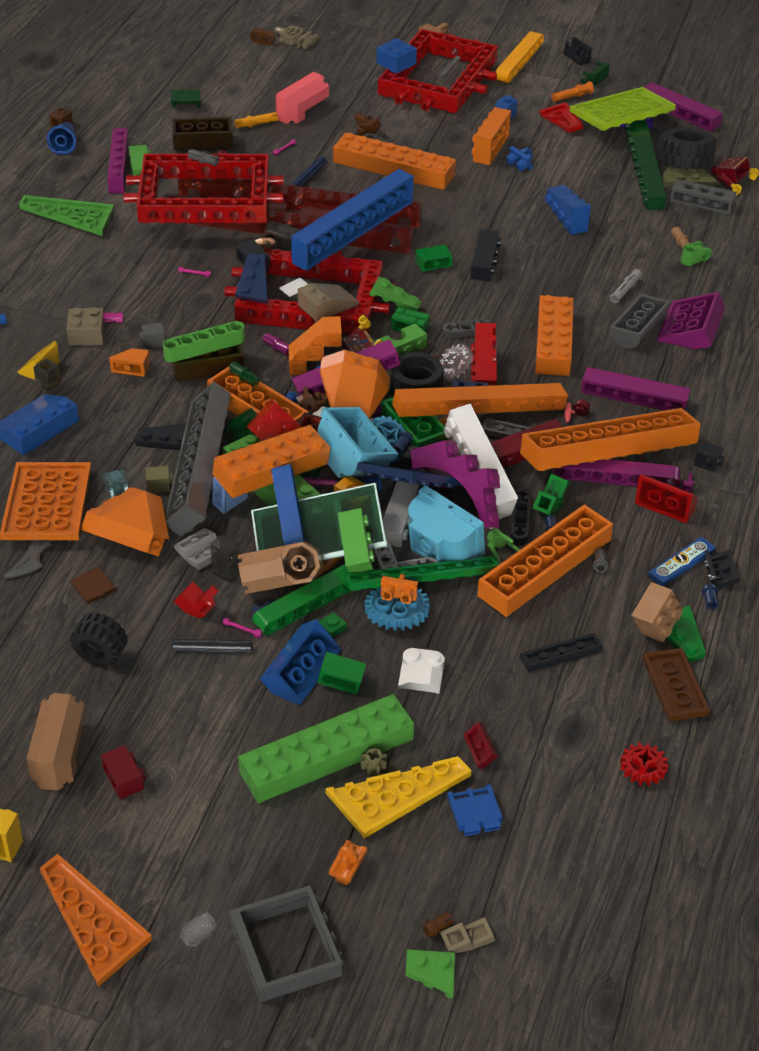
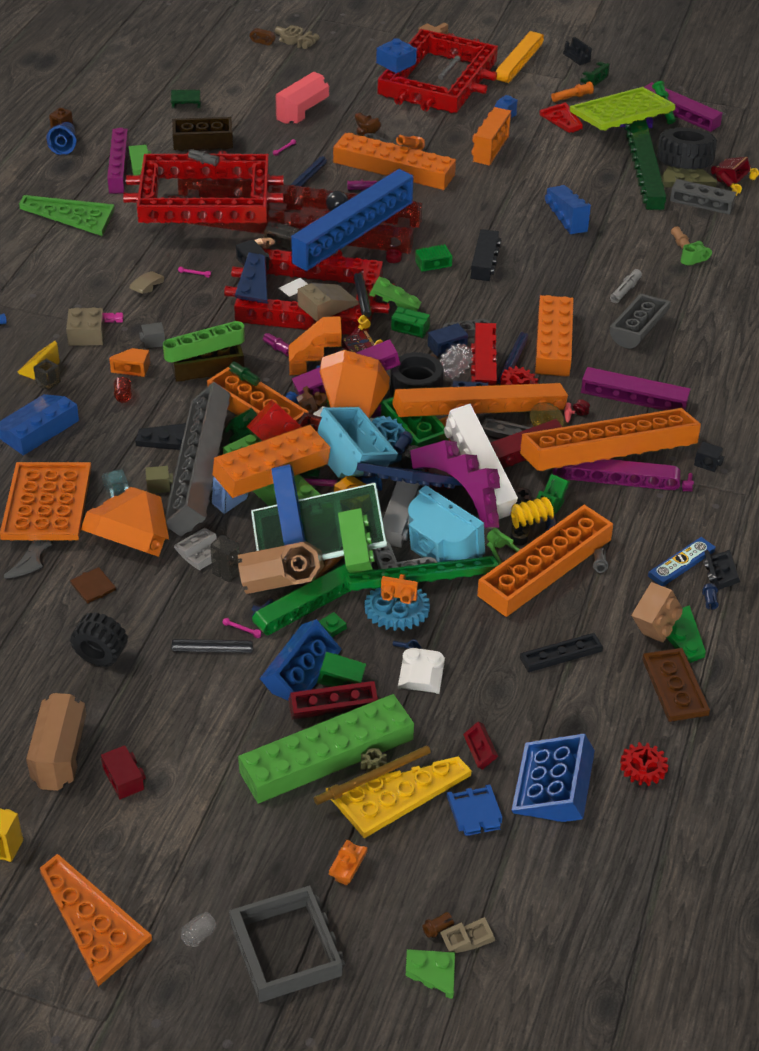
red brick [173,582,219,618] -> none
light orange pin [234,112,278,129] -> none
bright green arch [374,324,427,357] -> none
blue hips [506,146,533,172] -> none
red slope [635,474,698,524] -> none
magenta slope [657,292,725,349] -> none
none -> clear red brick [113,377,132,403]
none -> dark tan slope [129,271,164,294]
none -> dark red brick [288,681,378,720]
none -> pearl gold bar [314,745,431,805]
none -> black hair [326,190,349,212]
none -> magenta axle [347,179,377,192]
none -> black axle [354,273,371,318]
none -> dark red tile [386,249,402,263]
none -> dark blue hand [393,639,422,649]
none -> orange pin [396,135,425,150]
none -> dark blue brick [428,323,468,357]
none -> dark blue axle [496,332,529,385]
none -> red gear [500,366,538,385]
none -> yellow piece [511,497,554,529]
none -> blue slope [511,734,595,822]
none -> clear yellow dish [530,402,564,427]
none -> green pin [652,81,676,124]

